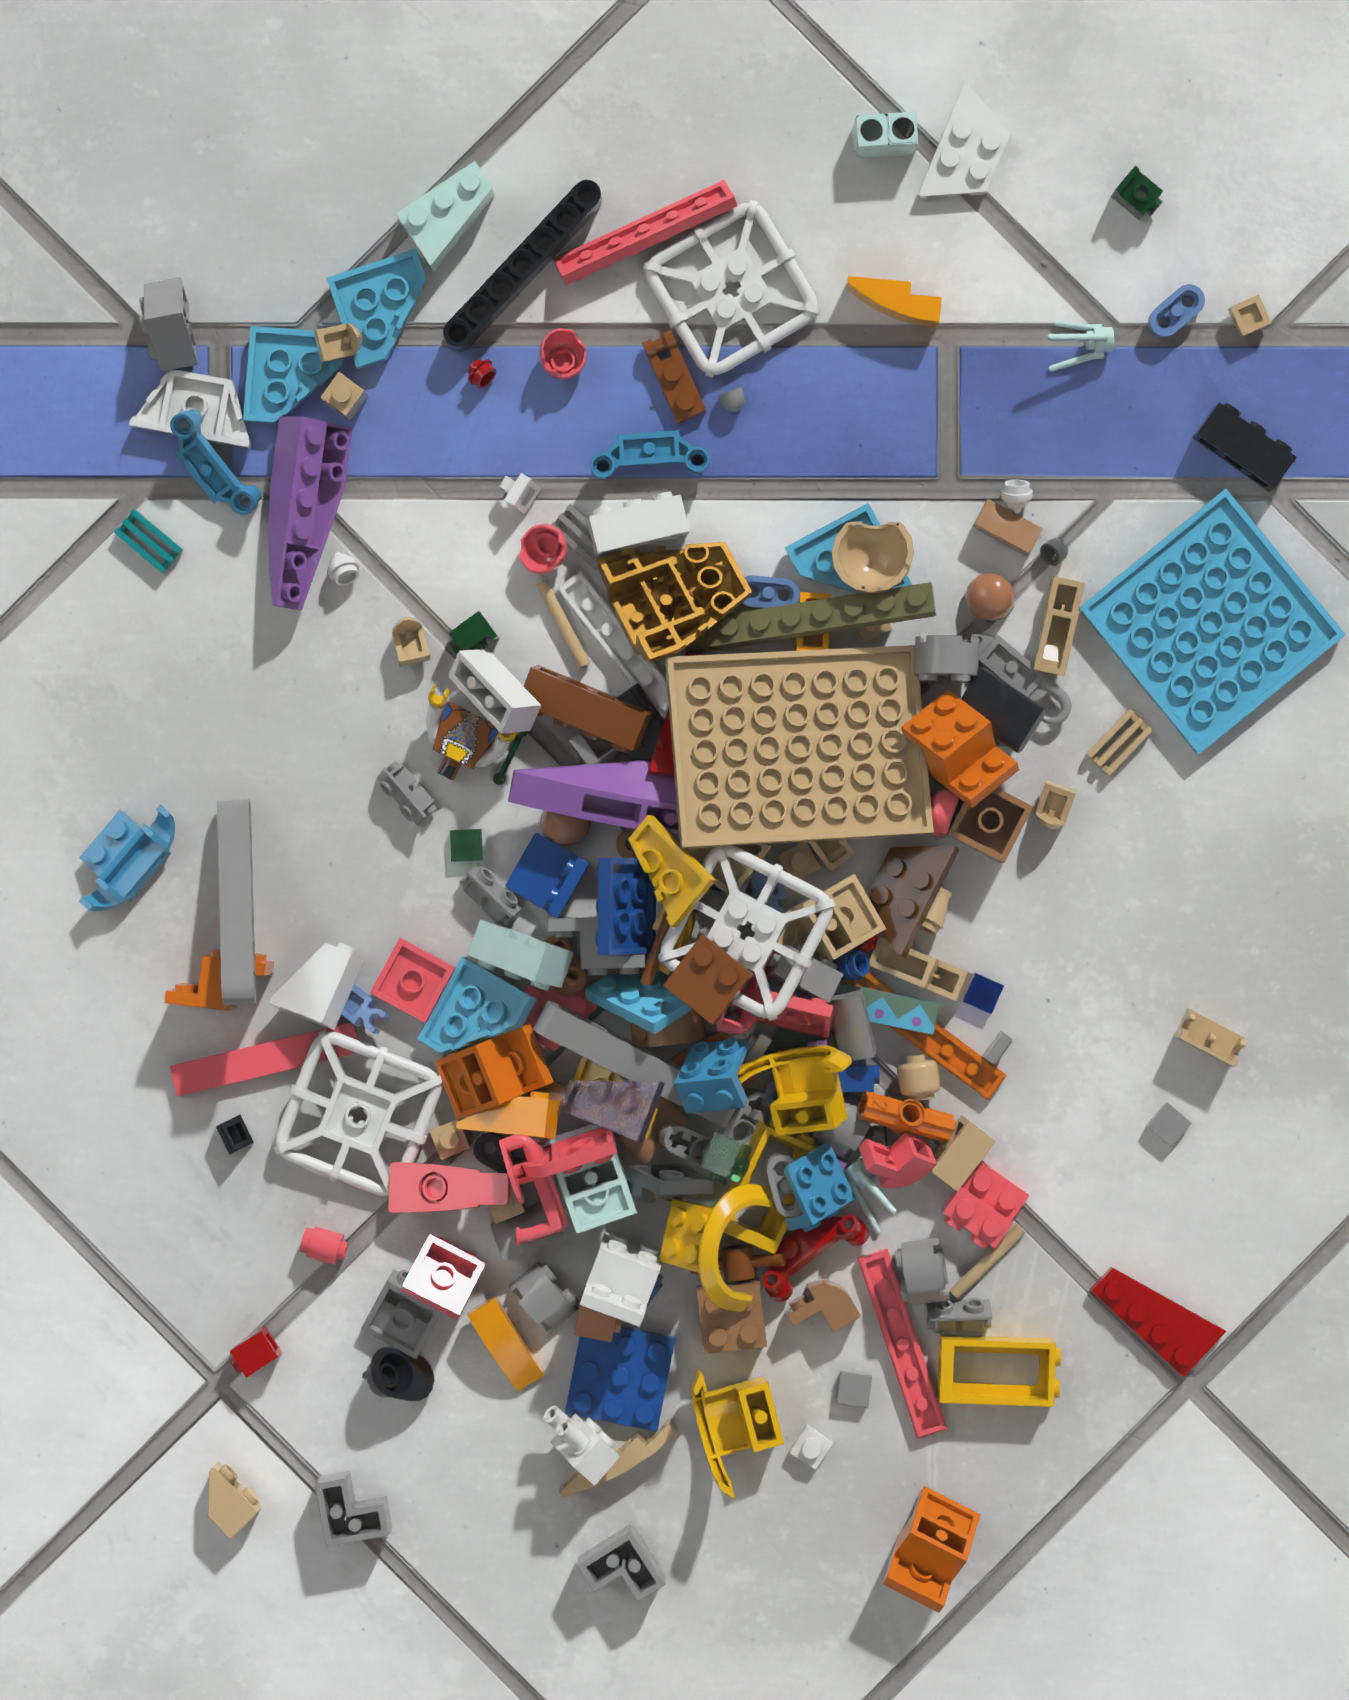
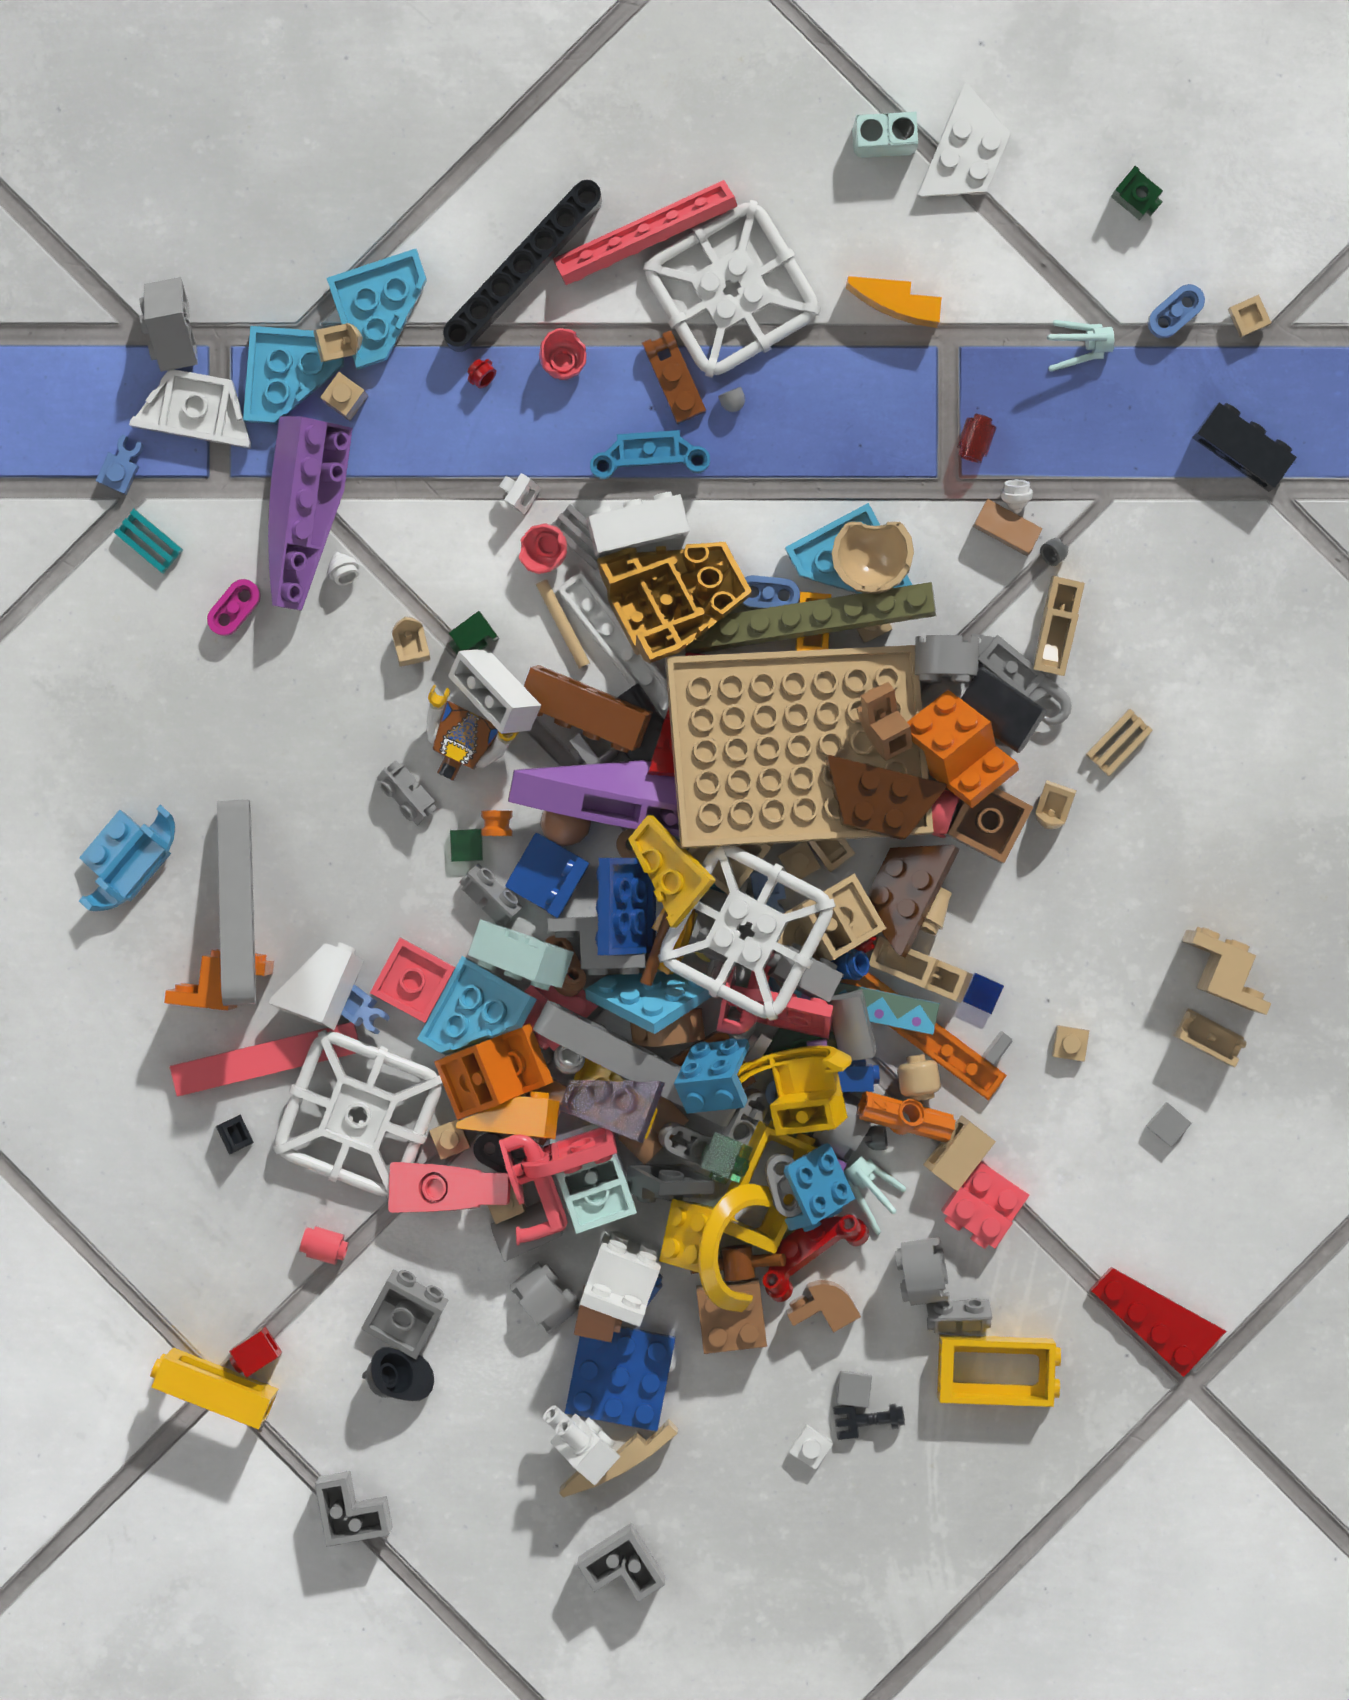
dark azure plate [170,409,262,515] -> none
tan slope [208,1461,262,1539] -> none
light aqua wedge [396,161,495,273] -> none
plate [400,1234,486,1320] -> none
light orange slope [467,1296,545,1392] -> none
dark green hinge [493,731,529,785] -> none
dark orange plate [663,934,754,1025] -> none
yellow piece [690,1370,784,1498] -> none
coral tile [857,1248,947,1439] -> none
coral brick [859,1132,937,1188] -> none
orange bracket [882,1486,981,1613] -> none
tan bar [949,1224,1025,1299] -> none
nougat hair [965,573,1016,620] -> none
medium azure plate [1079,489,1346,755] -> none
none -> medium blue plate [96,435,143,495]
none -> yellow piece [150,1348,279,1430]
none -> dark pink plate [207,579,261,636]
none -> orange wheel [481,810,513,836]
none -> white plate [553,1045,585,1074]
none -> reddish brown wing [825,755,947,840]
none -> black hinge [833,1404,905,1440]
none -> medium nougat brick [856,682,913,761]
none -> clear red brick [957,414,997,463]
none -> tan plate [1052,1025,1089,1062]
none -> tan bracket [1182,927,1271,1015]

